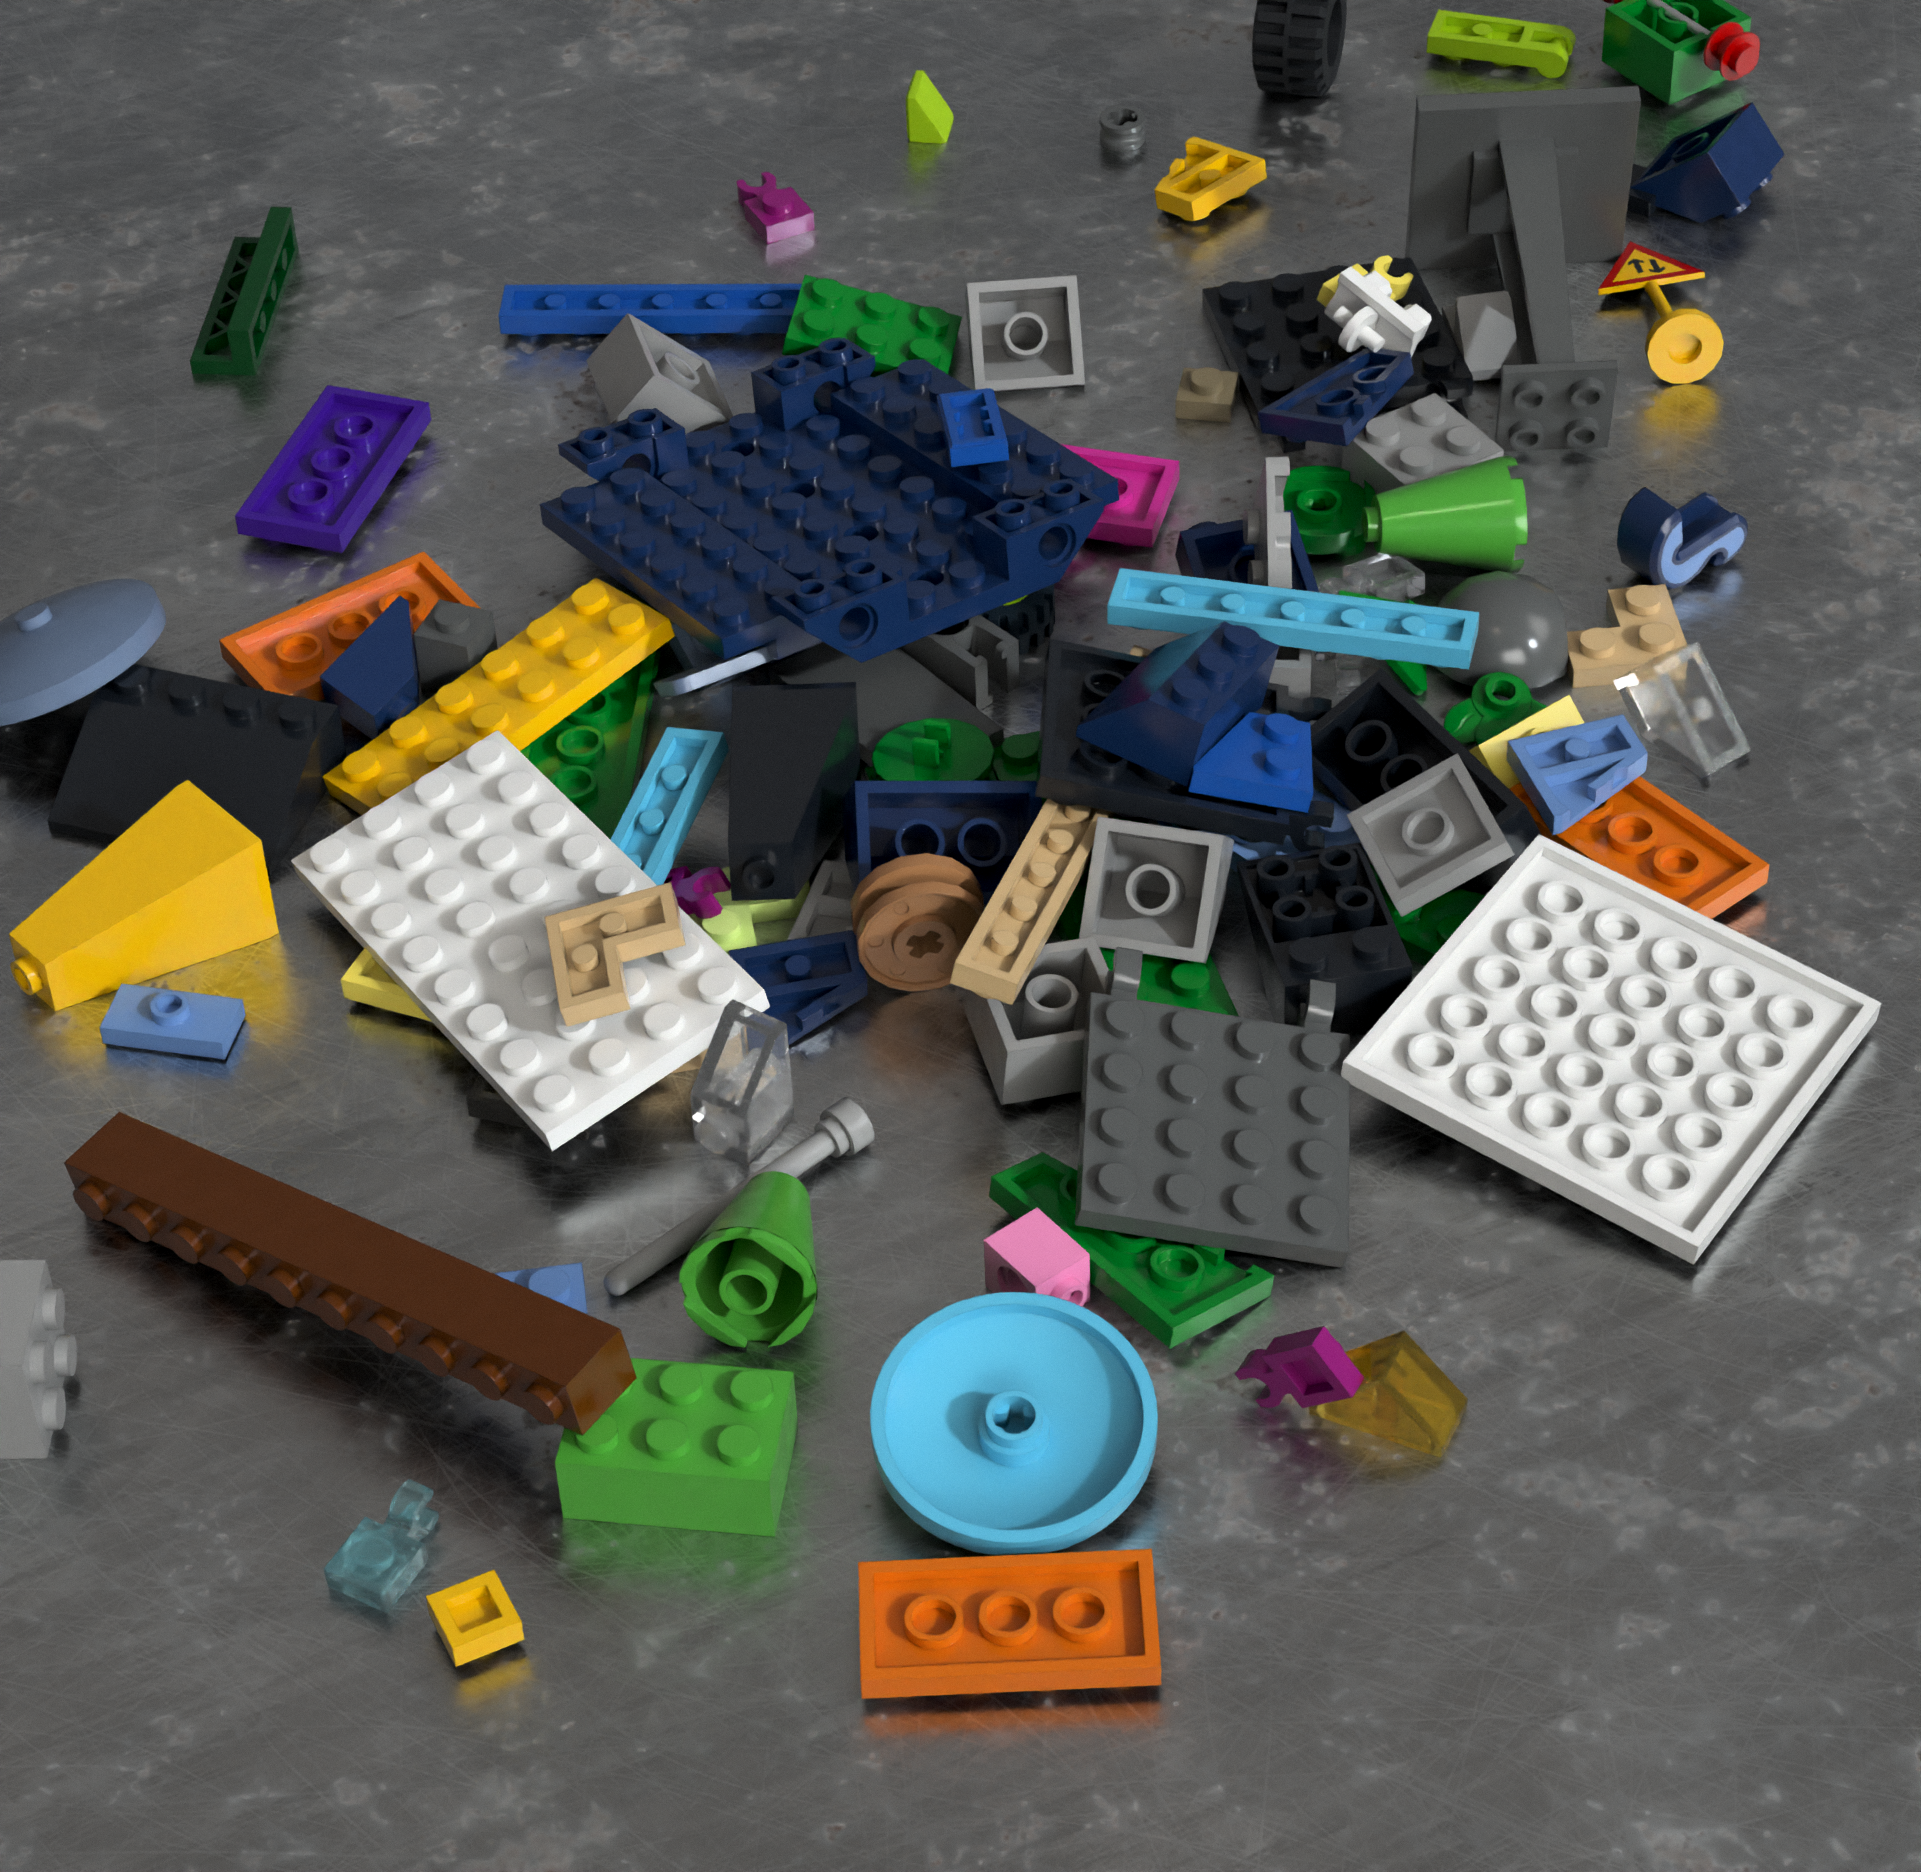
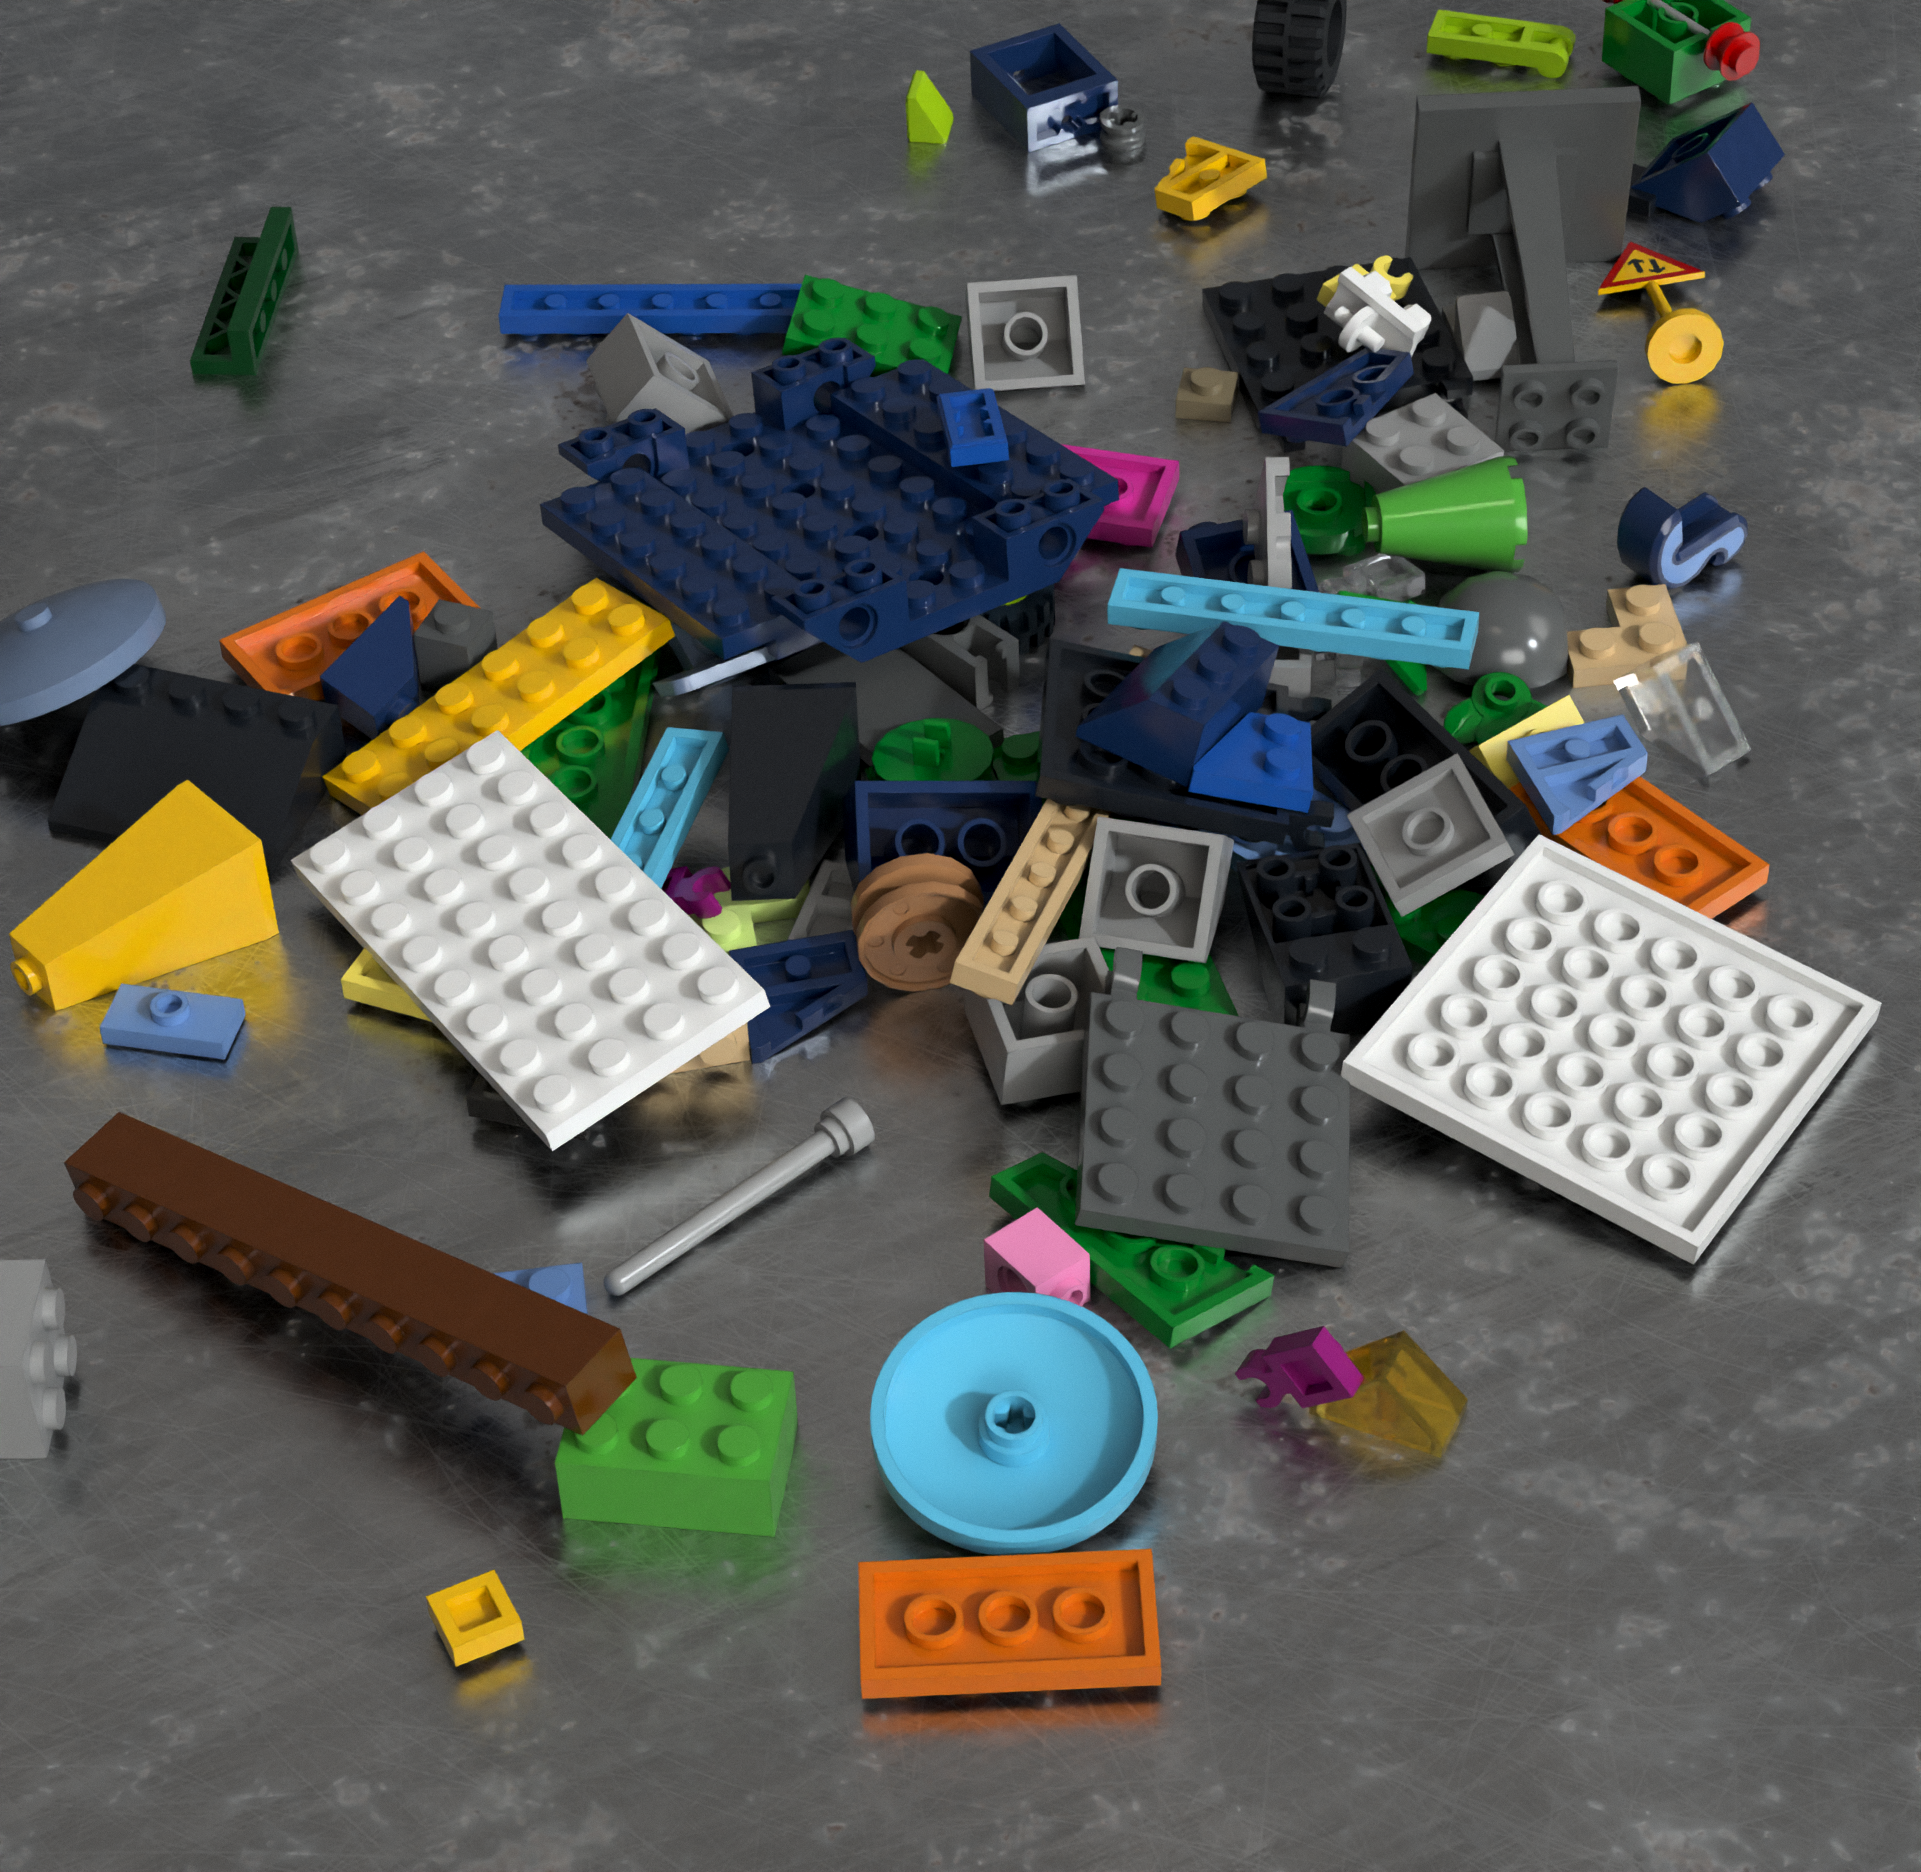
dark purple plate [235,385,431,553] -> none
clear light blue plate [323,1479,439,1614] -> none
tan plate [544,882,686,1027] -> none
bright green cone [679,1171,818,1348] -> none
clear slope [690,999,795,1166] -> none
magenta plate [737,171,815,245] -> none
none -> dark blue window [970,23,1118,153]

